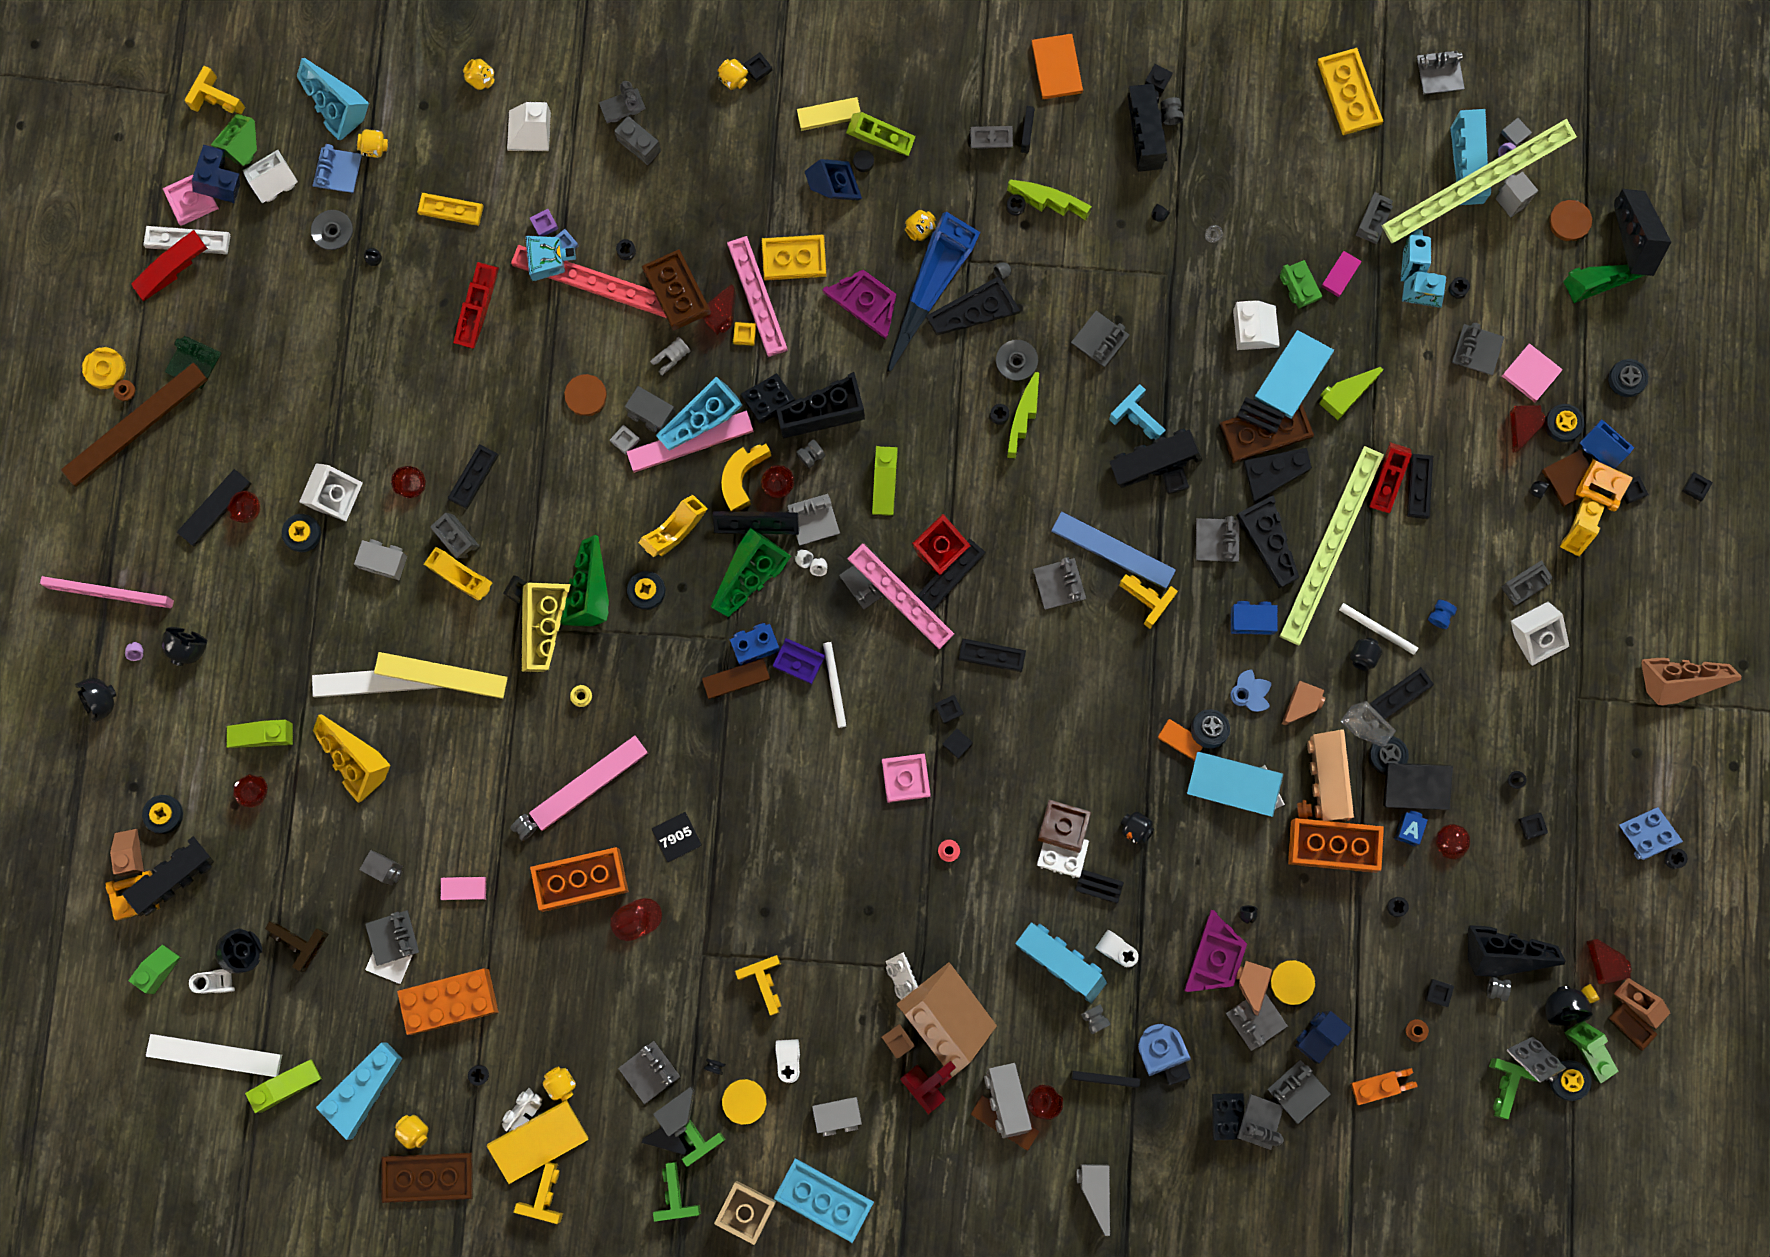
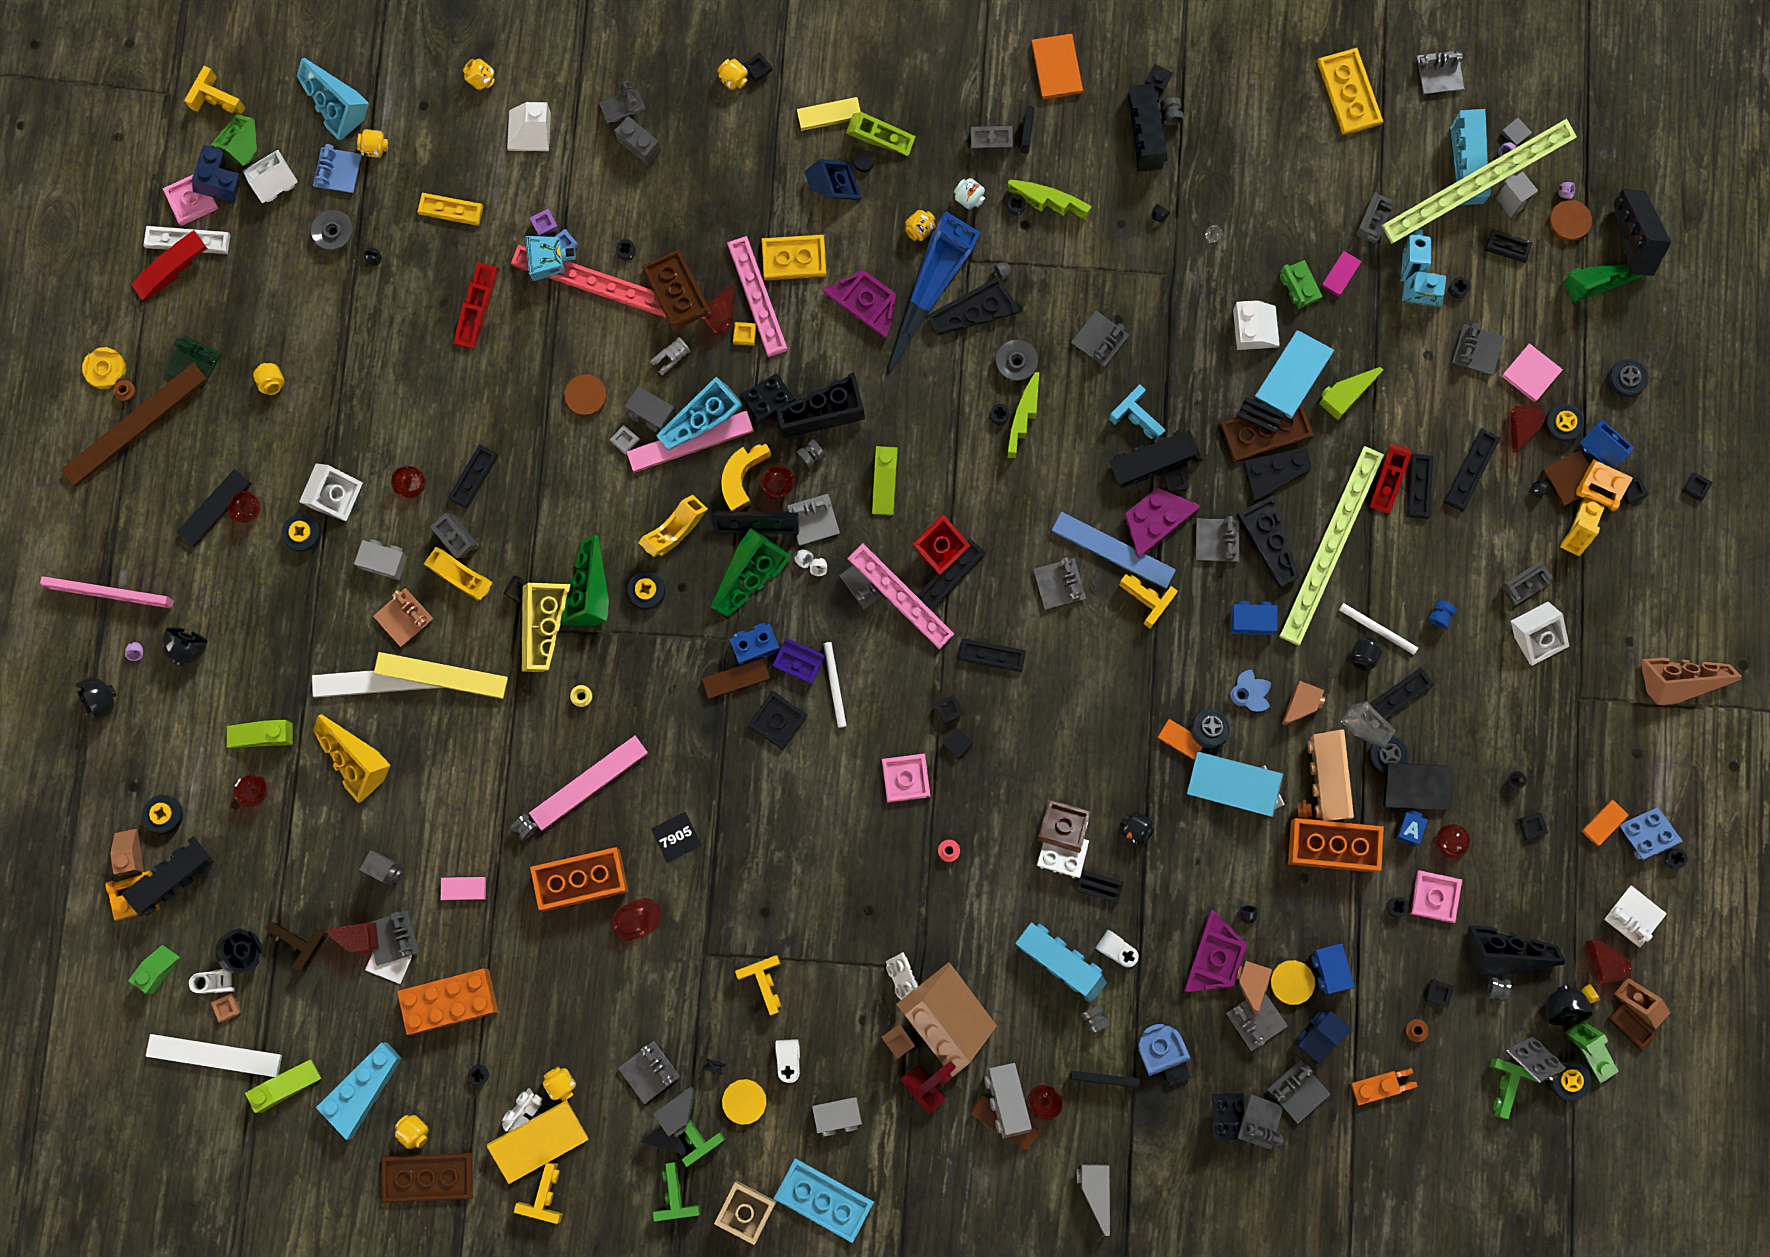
none -> nougat tile [211,993,241,1023]
none -> yellow head [253,363,284,395]
none -> clear red slope [326,923,379,956]
none -> nougat hinge [373,588,433,647]
none -> black tile [747,690,808,751]
none -> light aqua head [954,178,986,210]
none -> magenta wing [1125,488,1200,559]
none -> blue brick [1311,944,1355,994]
none -> bright pink tile [1410,870,1462,923]
none -> black tile [1444,428,1501,512]
none -> black tile [1485,229,1533,263]
none -> lavender hinge [1558,182,1575,199]
none -> orange tile [1581,800,1629,846]
none -> white hinge [1604,885,1667,948]

